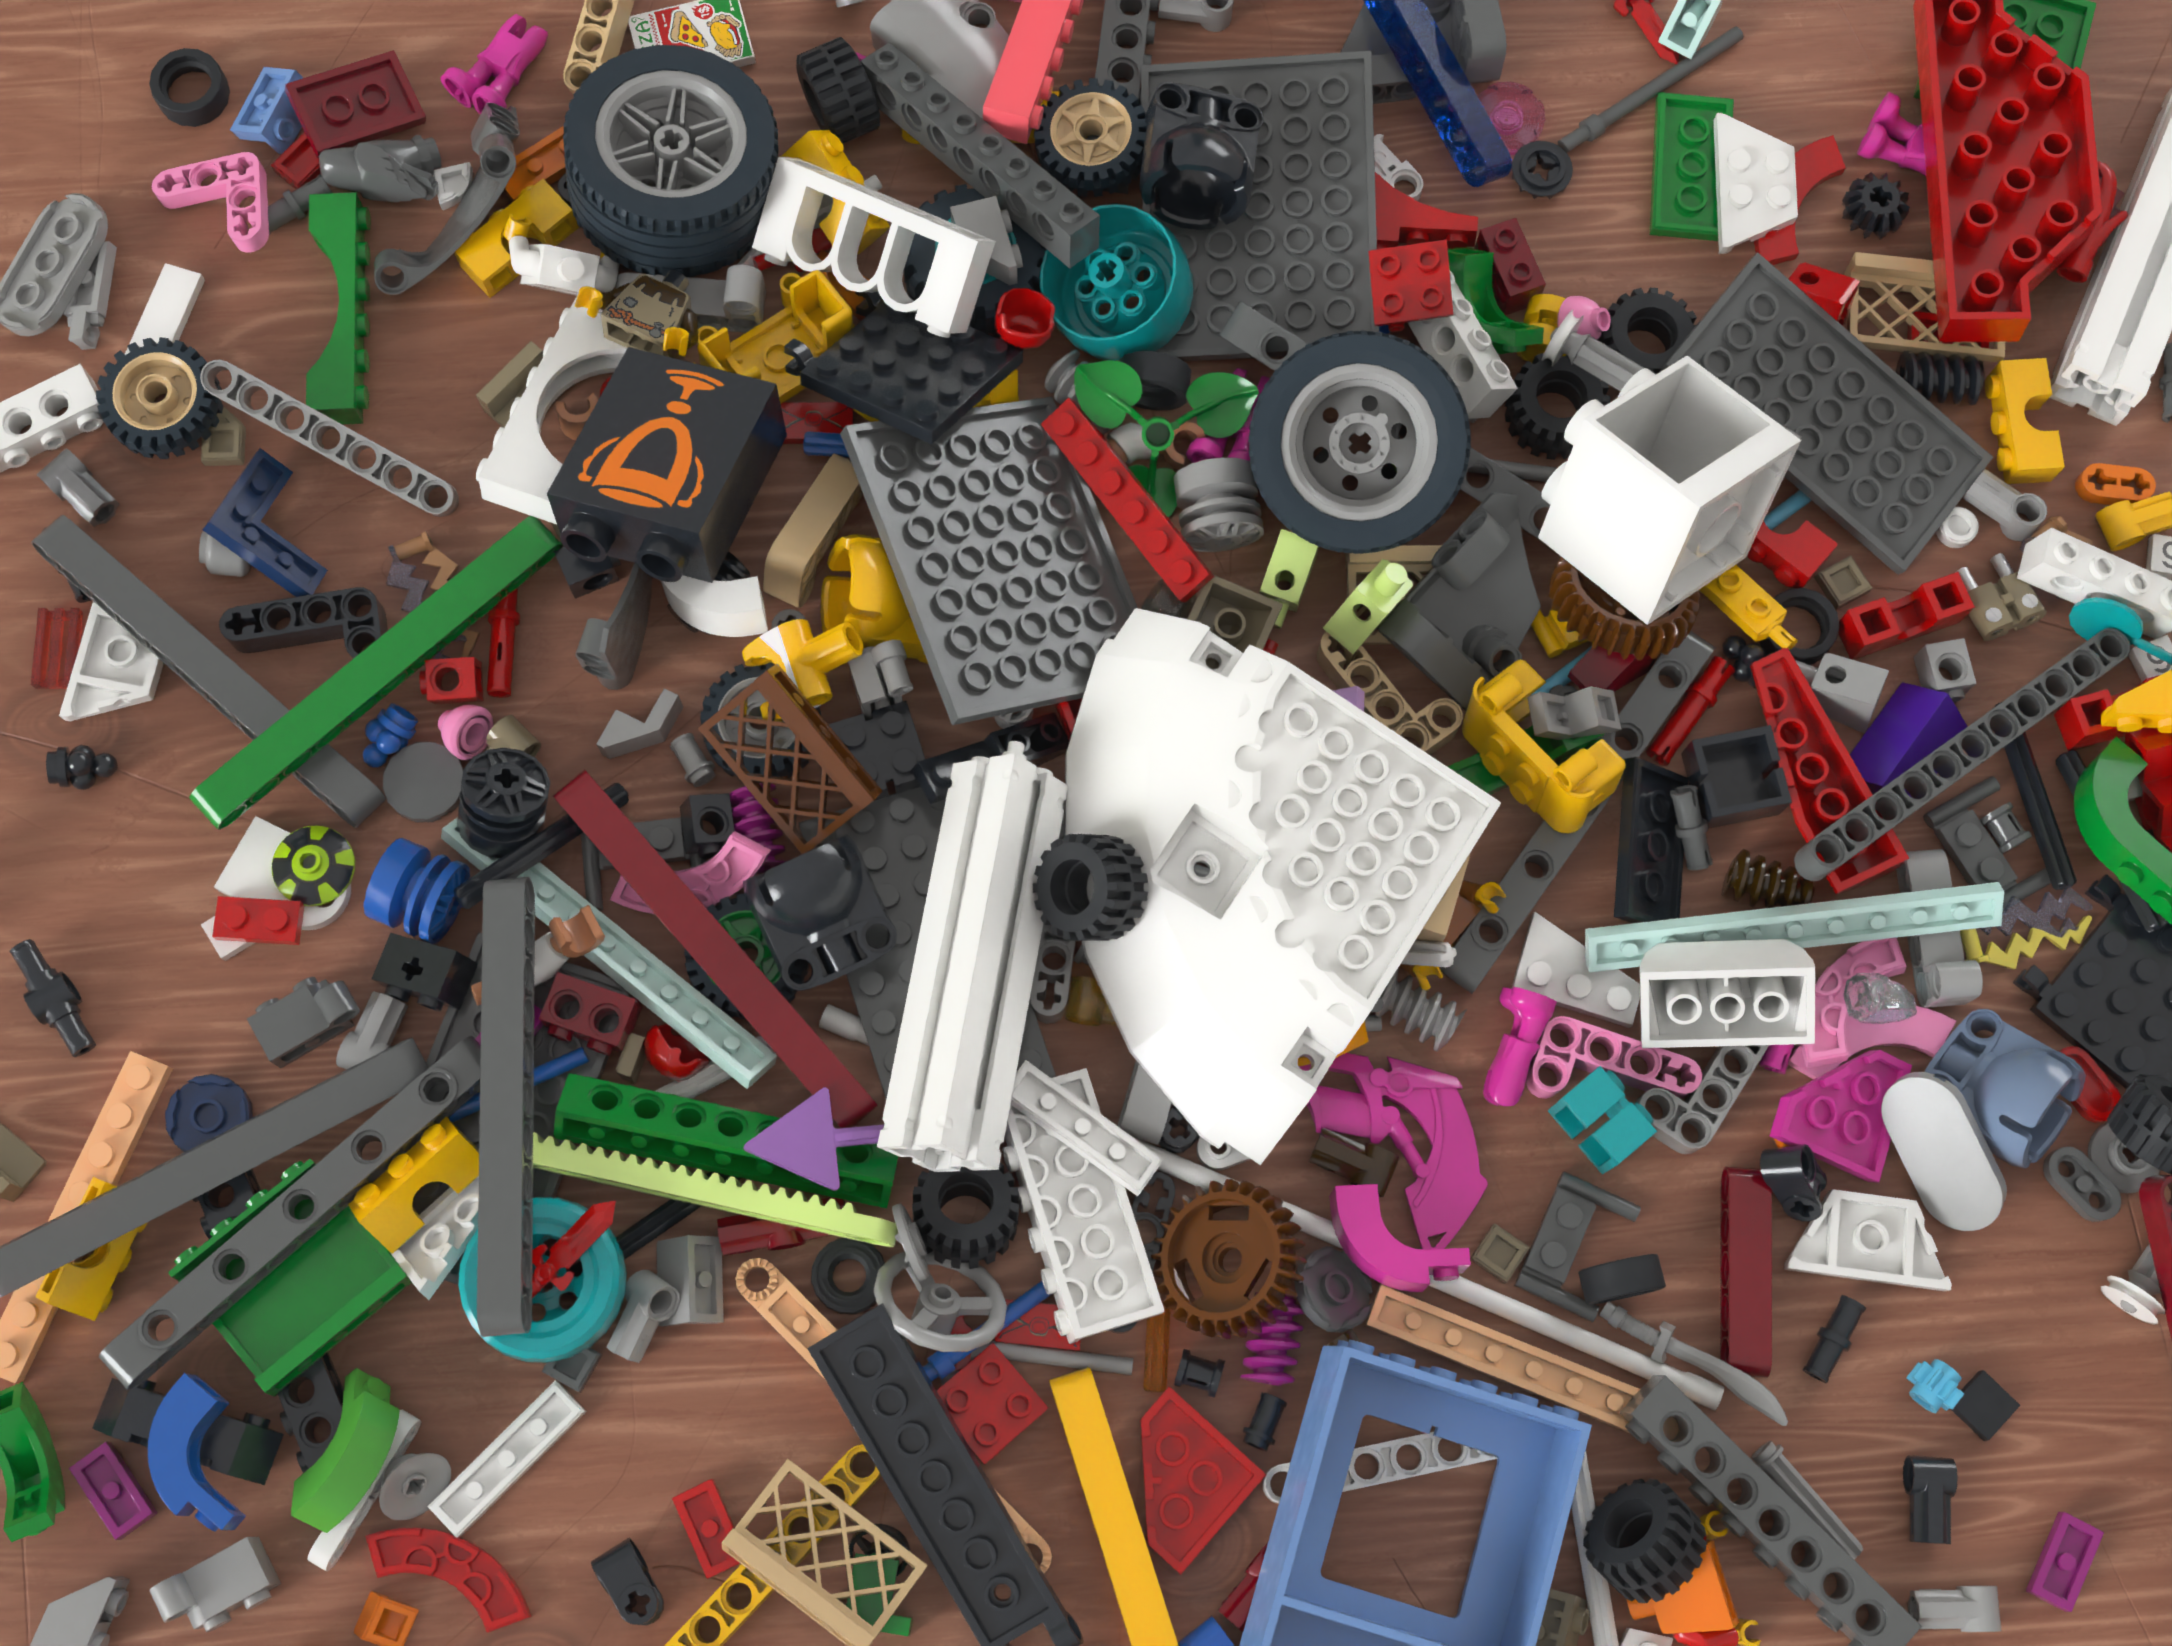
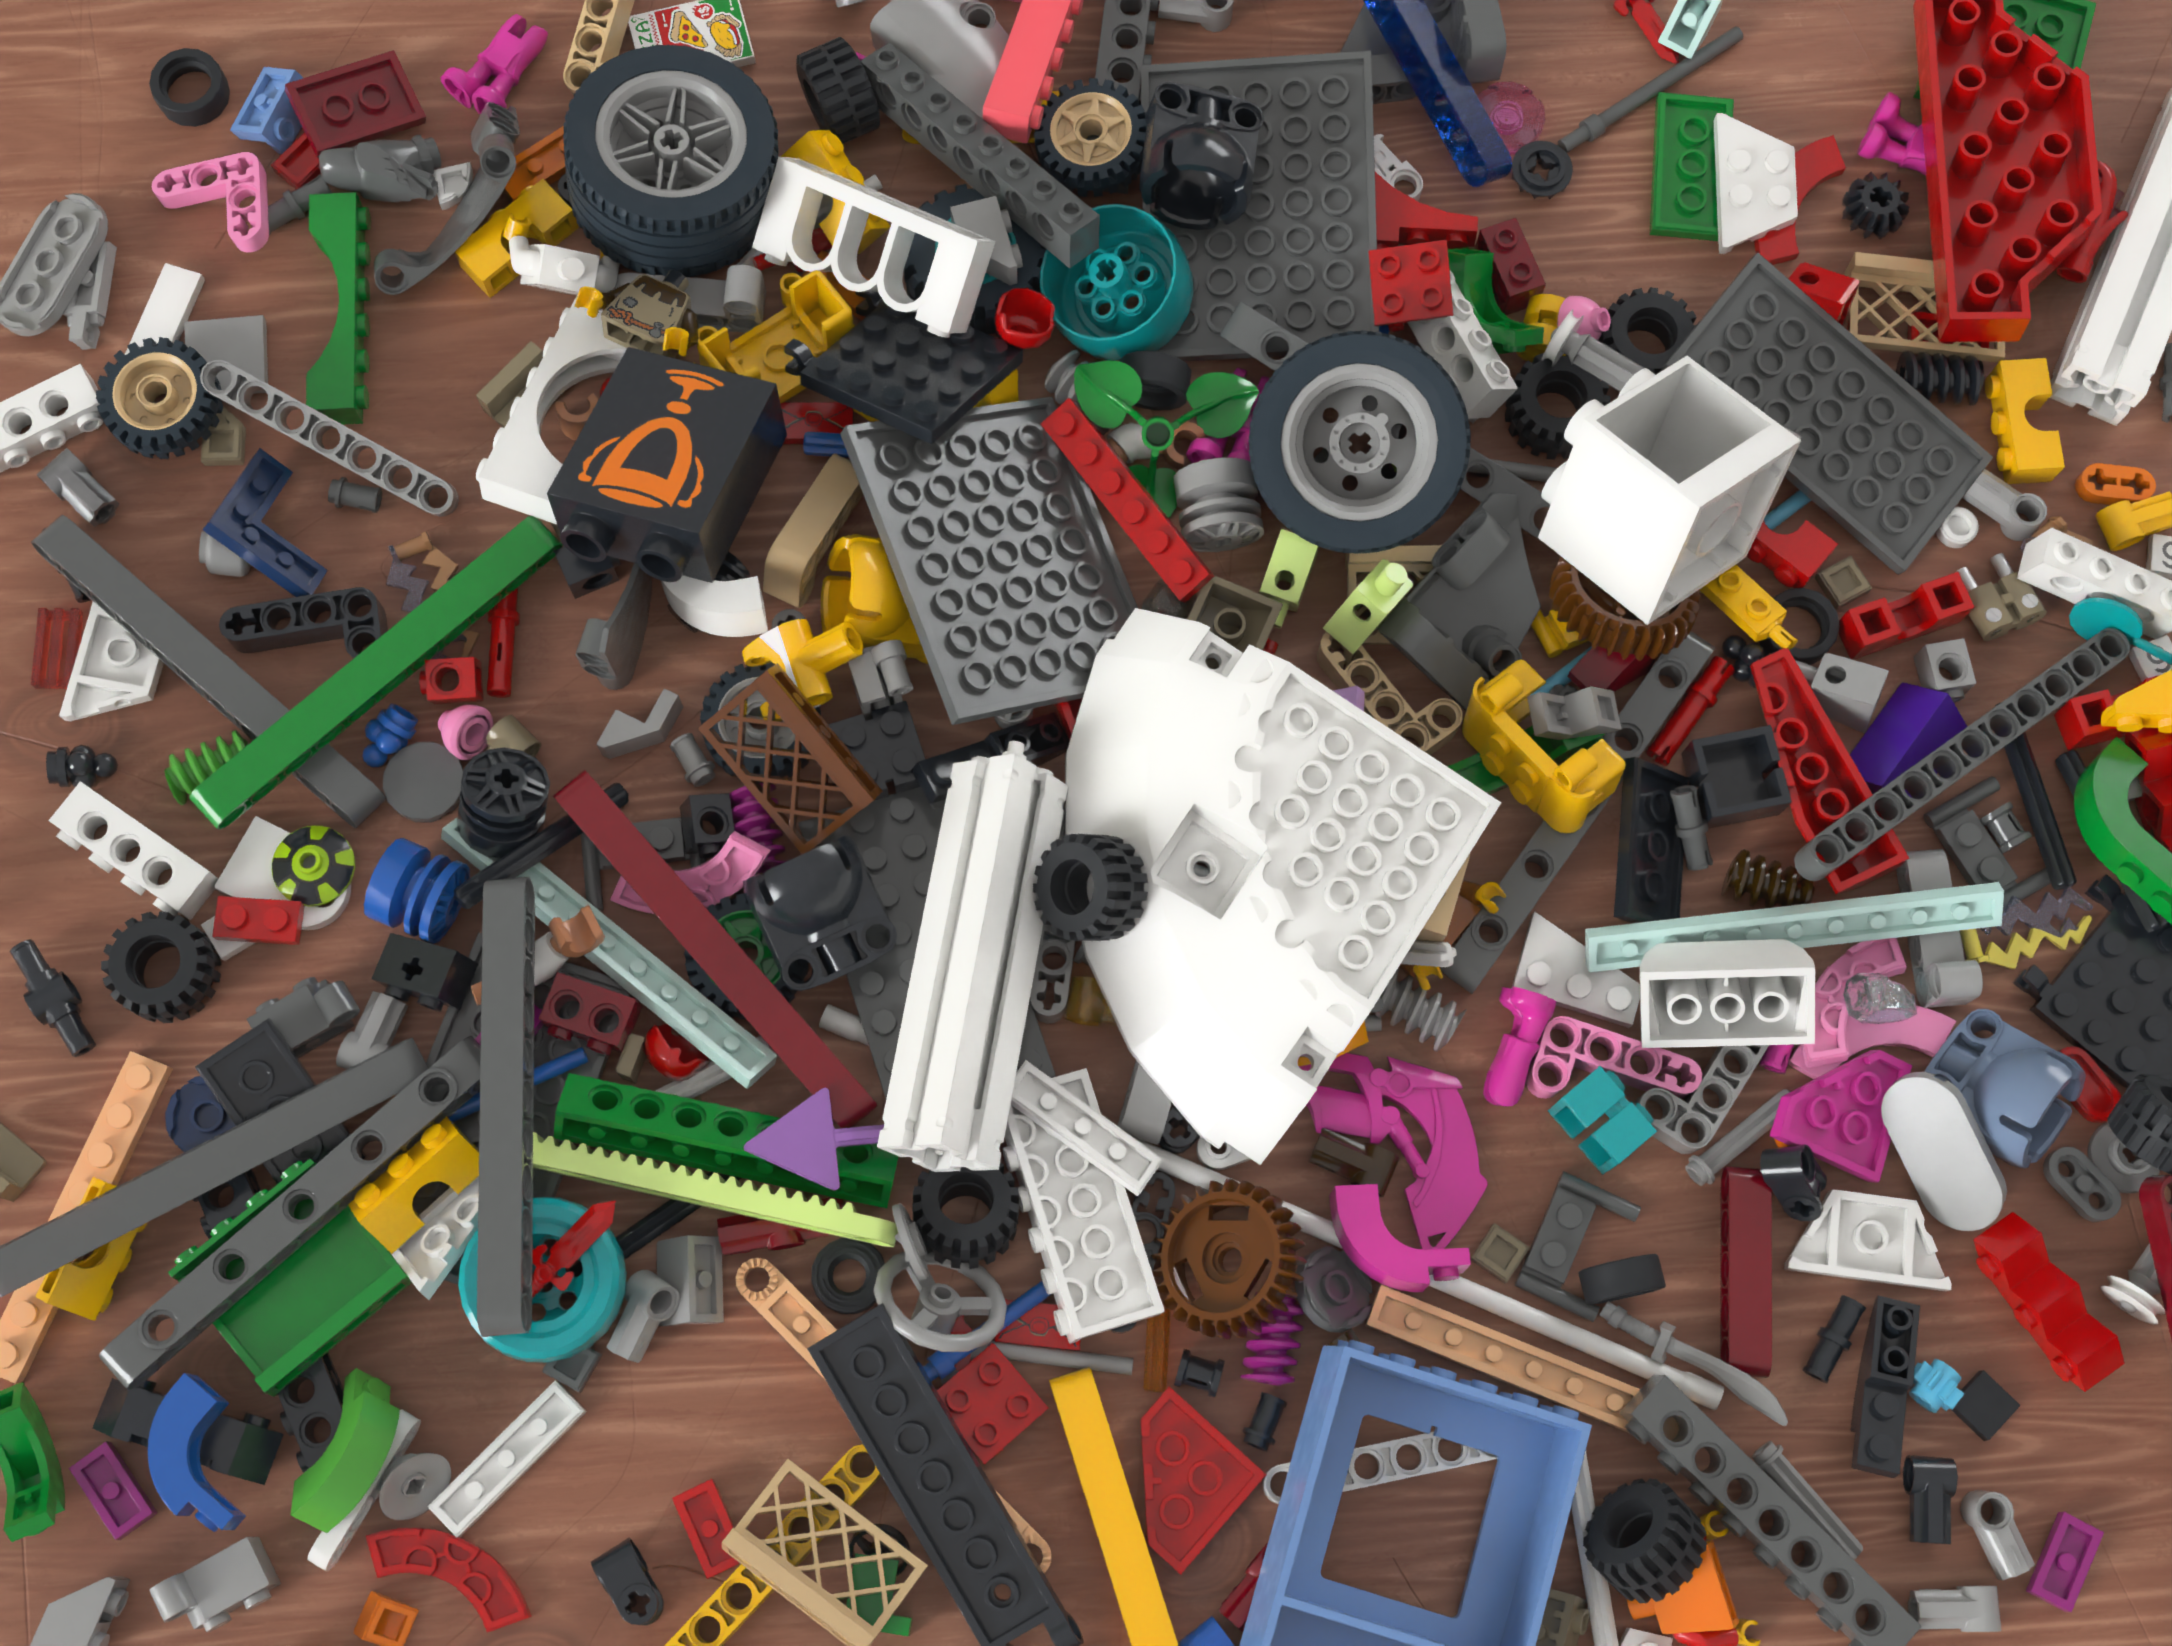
none -> white brick [49,781,218,921]
none -> black tyre [101,911,221,1023]
none -> bright green piece [164,730,249,805]
none -> light grey tile [184,315,268,394]
none -> black tile [195,1018,366,1184]
none -> dark grey pin [328,477,382,513]
none -> light grey axle [1685,1089,1791,1186]
none -> black slope [1850,1295,1920,1478]
none -> light grey piece [1960,1490,2035,1580]
none -> red brick [1973,1212,2125,1392]

